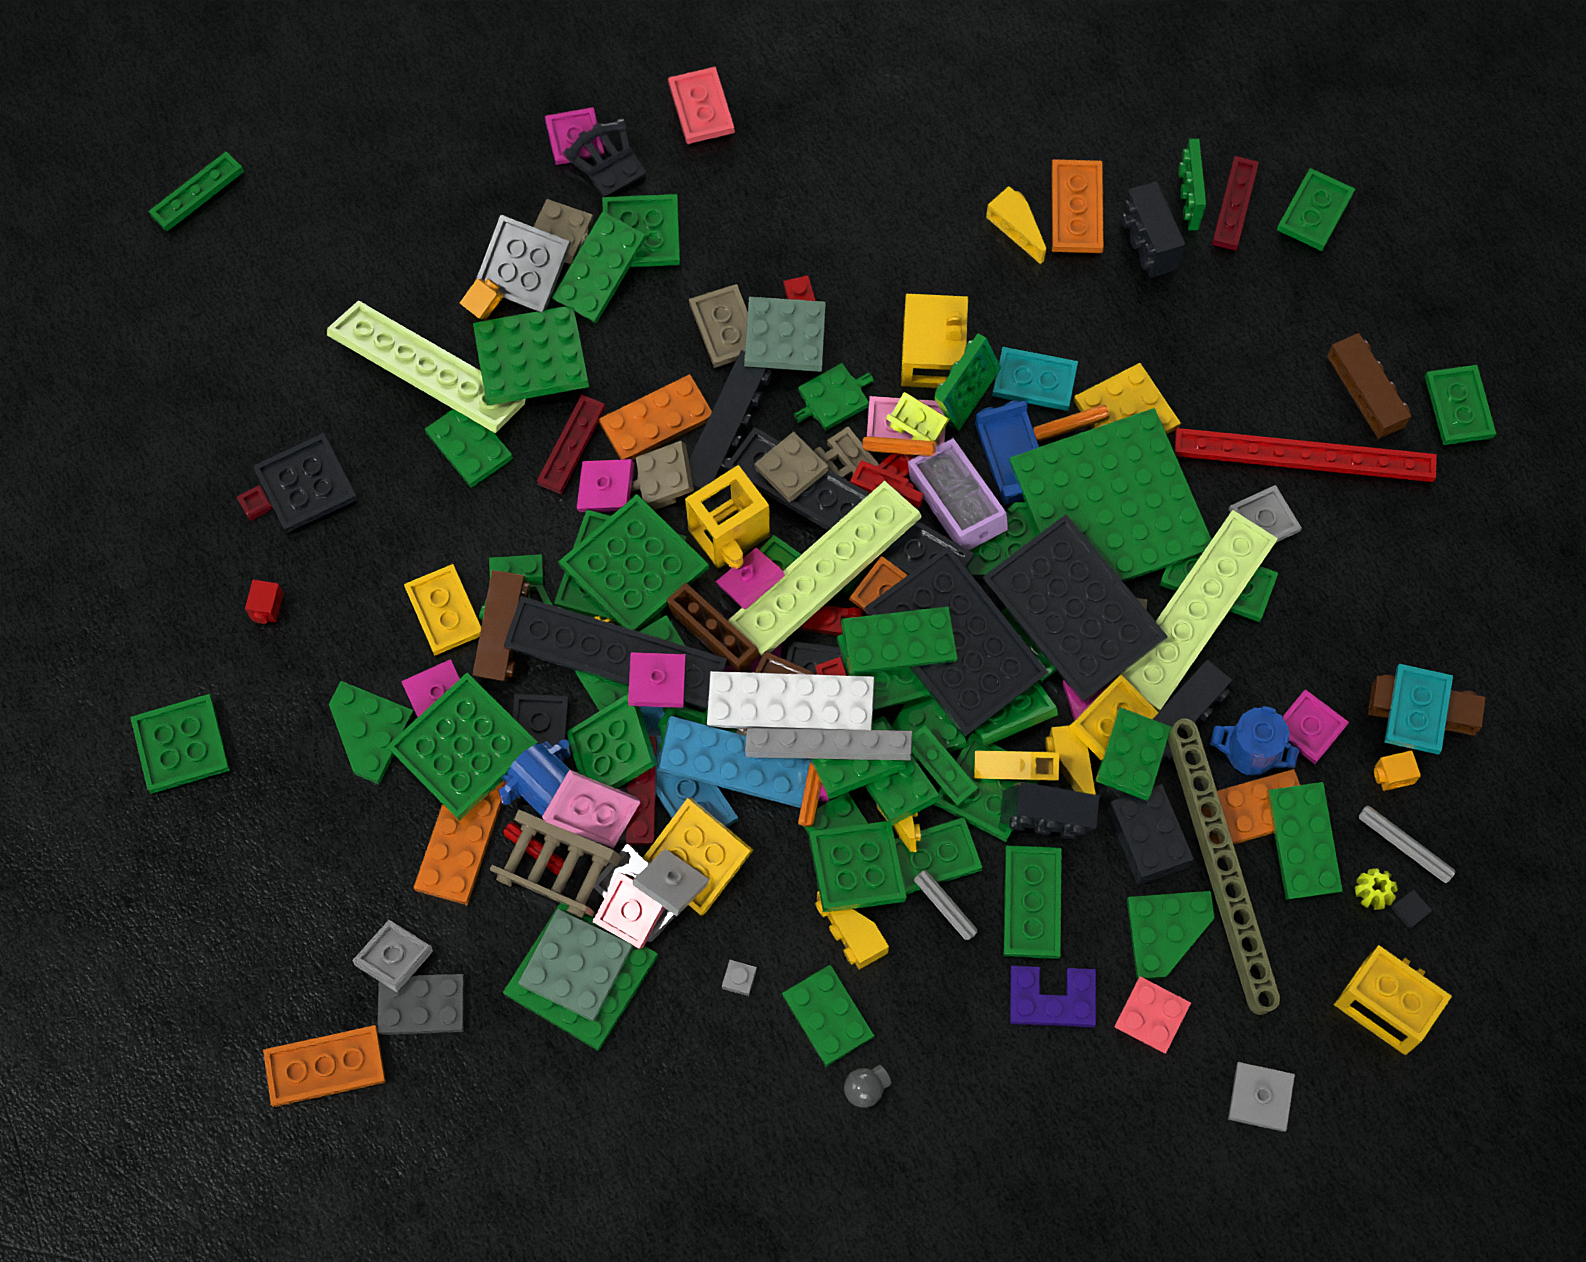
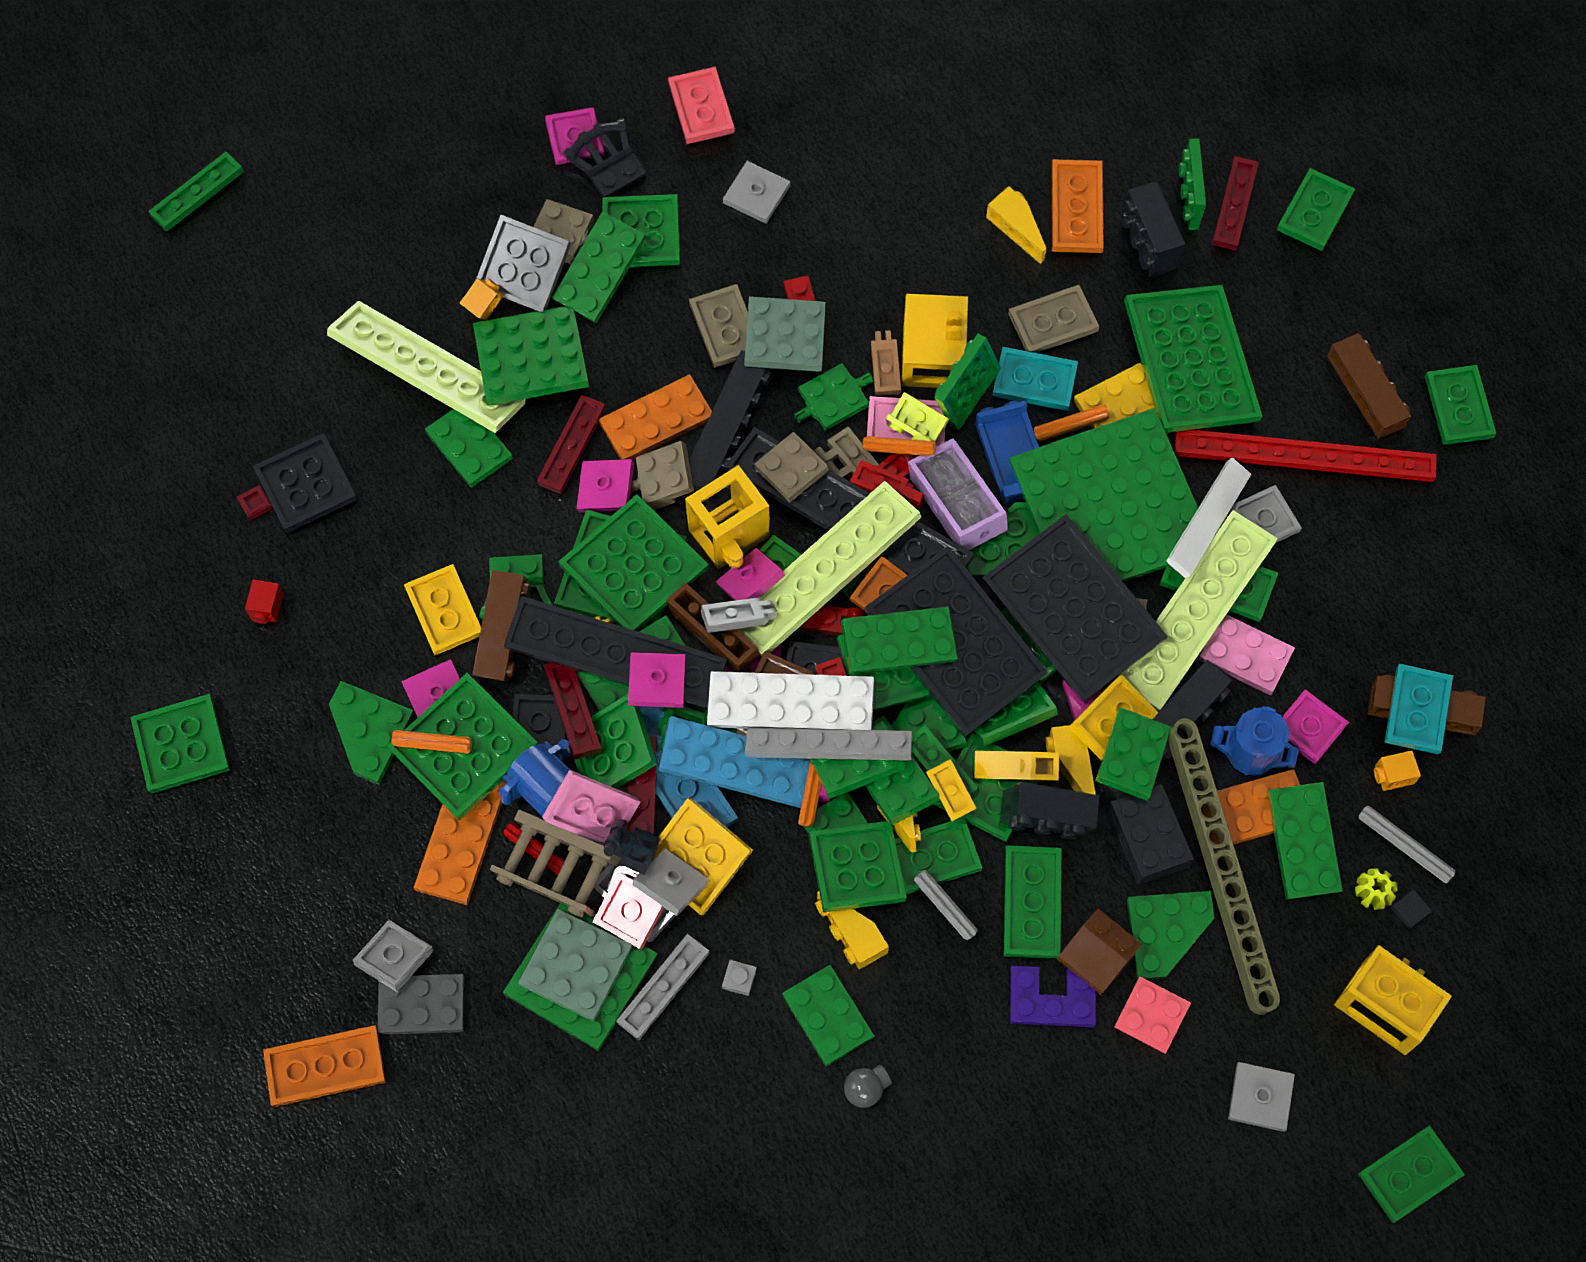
none -> orange axle [391,730,472,753]
none -> dark red plate [545,663,601,760]
none -> black plate [603,819,661,875]
none -> light grey plate [617,934,709,1040]
none -> light grey hinge [701,598,777,633]
none -> light grey plate [723,161,790,224]
none -> medium nougat hinge [871,330,901,396]
none -> yellow plate [926,759,977,821]
none -> dark tan plate [1008,285,1099,353]
none -> reddish brown slope [1057,909,1142,995]
none -> green plate [1124,285,1263,433]
none -> white tile [1166,458,1251,578]
none -> bright pink plate [1198,614,1295,695]
none -> green plate [1358,1125,1465,1223]

